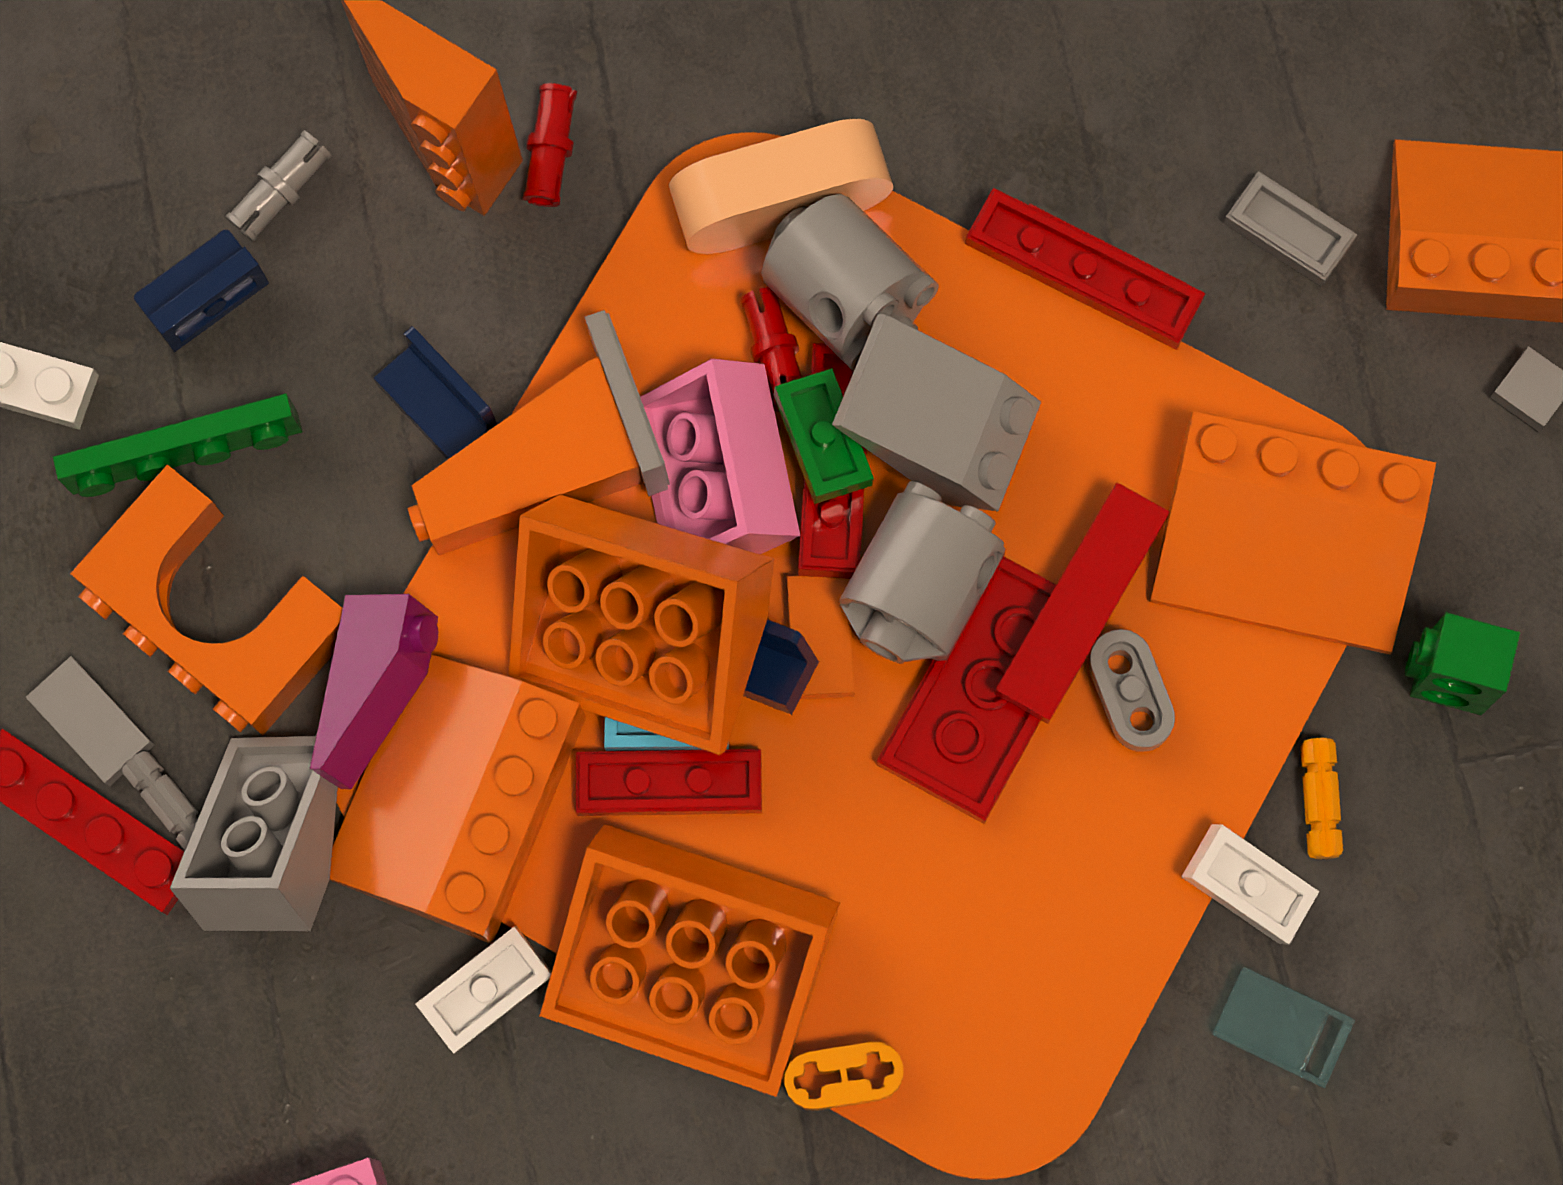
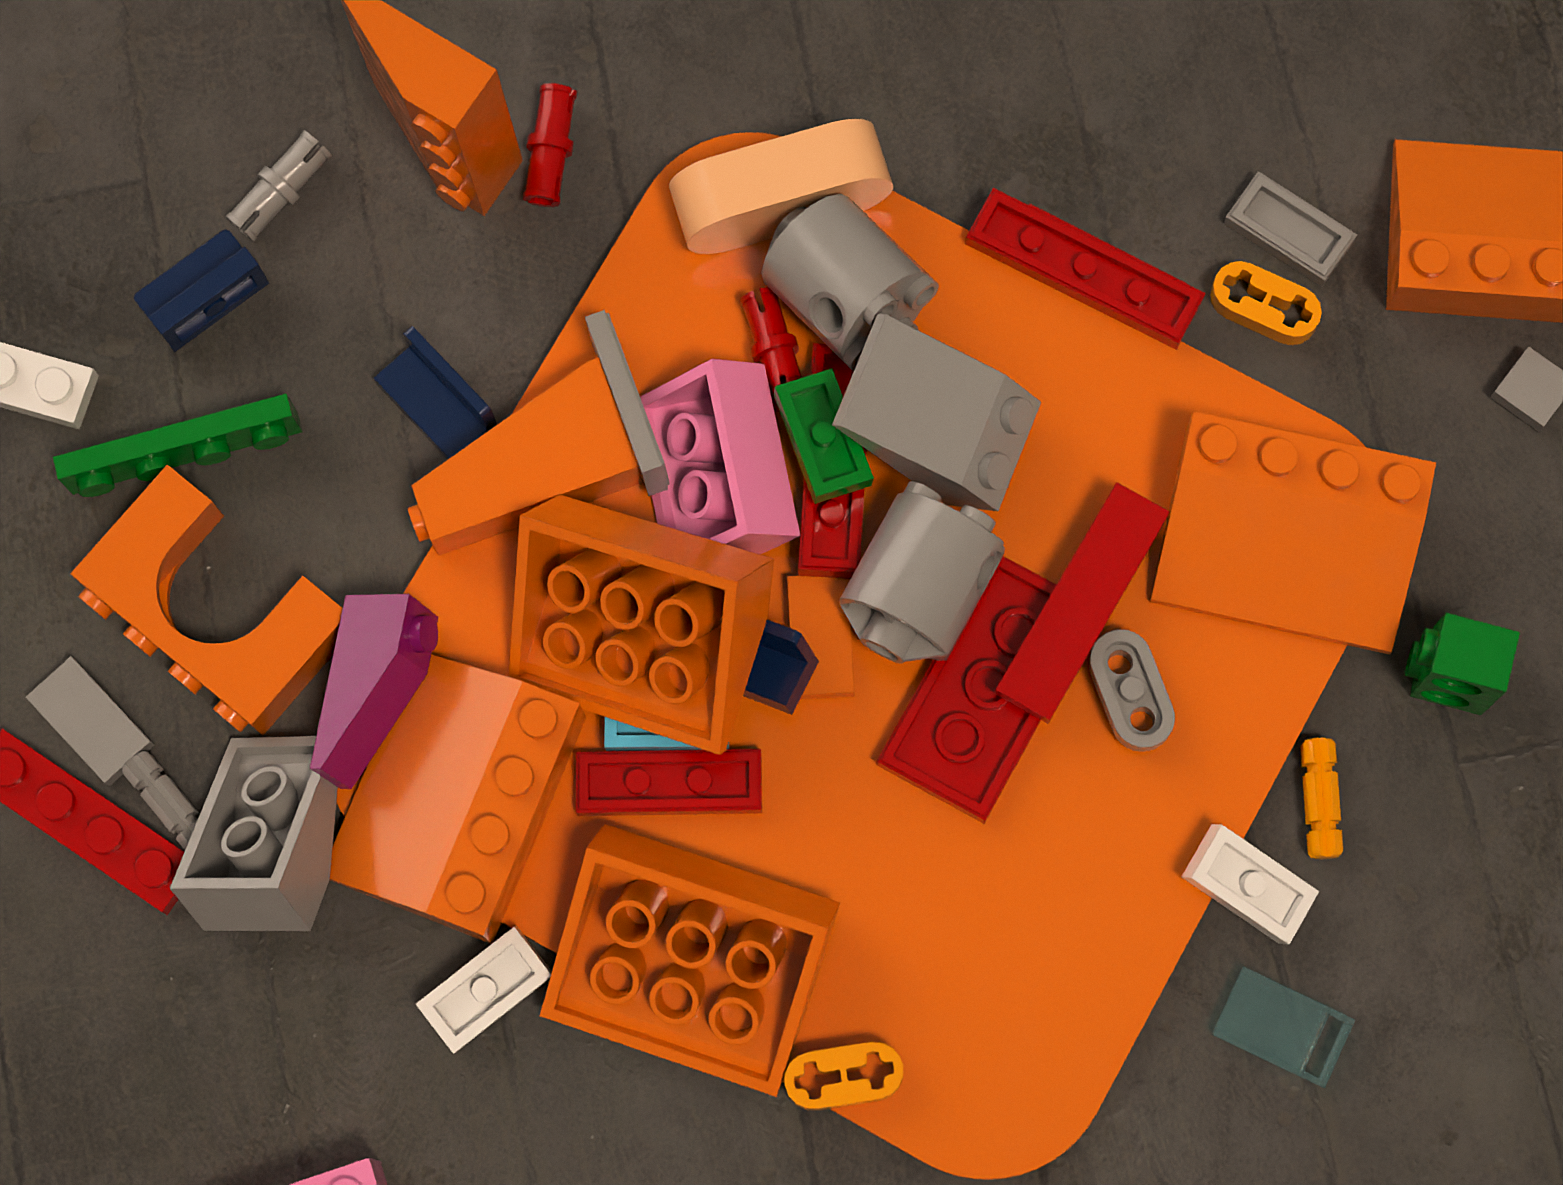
none -> light orange beam [1210,261,1322,345]

